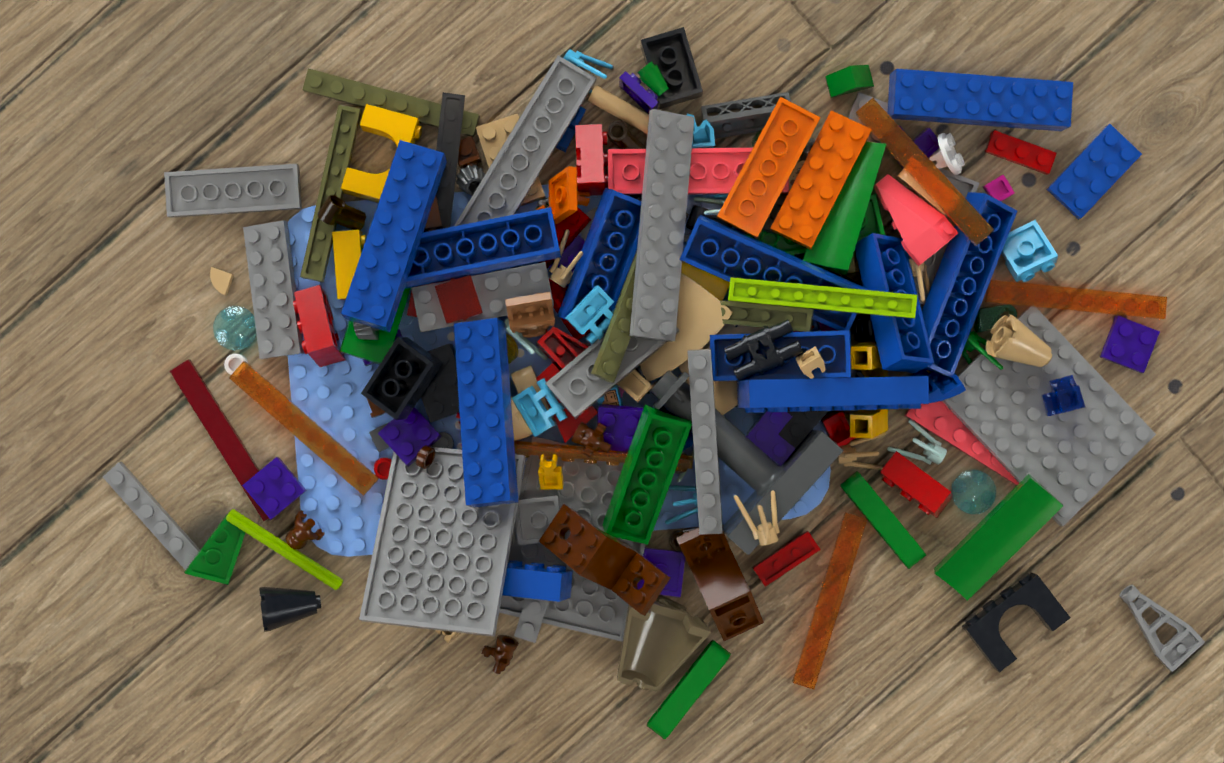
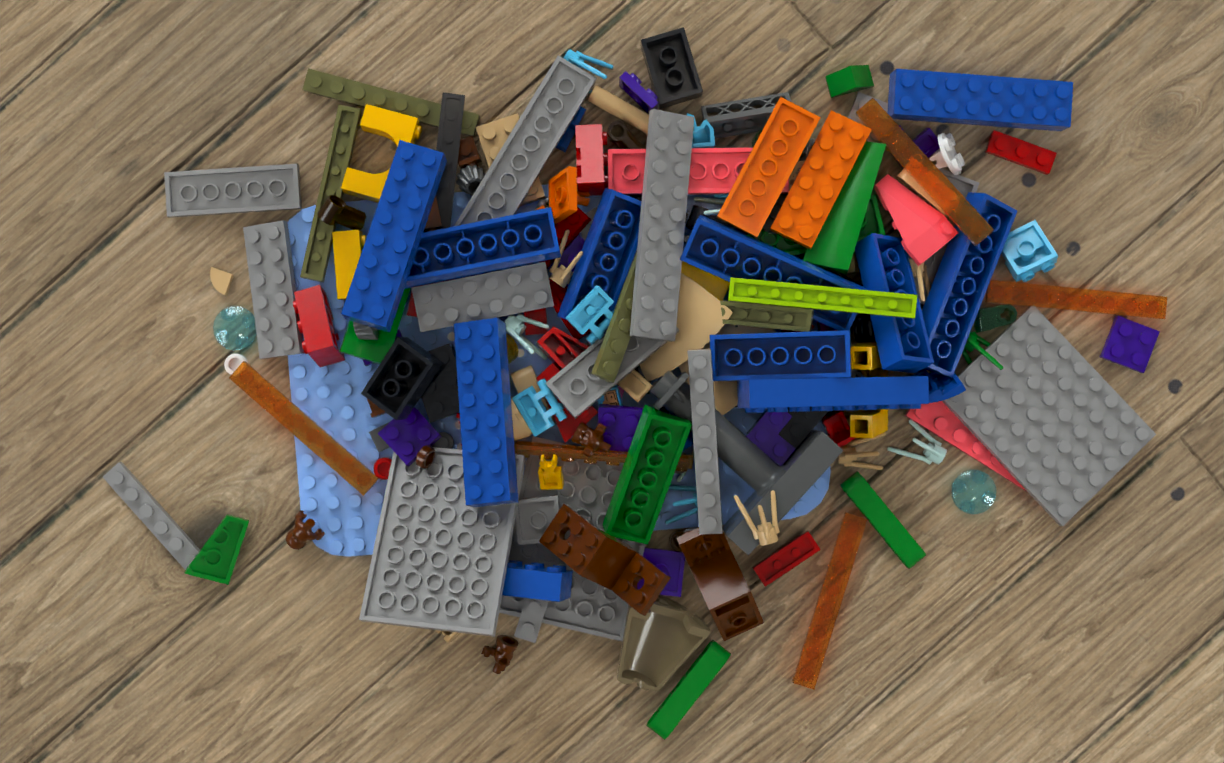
dark red tile [170,359,269,521] -> none
lime axle [226,509,343,590] -> none
dark purple plate [242,457,307,520] -> none
black cone [259,587,321,632] -> none
clear red piece [435,275,483,324] -> none
medium nougat slope [505,292,555,338] -> none
green cone [637,61,669,96] -> none
black pin [724,319,803,382] -> none
tan tile [795,346,826,379] -> none
red wedge [880,451,953,518] -> none
green arch [934,474,1063,601] -> none
black arch [962,572,1071,673] -> none
dark pink tile [983,174,1015,201] -> none
tan cone [986,314,1052,367] -> none
clear blue brick [1041,375,1085,417] -> none
blue plate [1046,124,1142,220] -> none
light grey plate [1119,584,1205,672] -> none

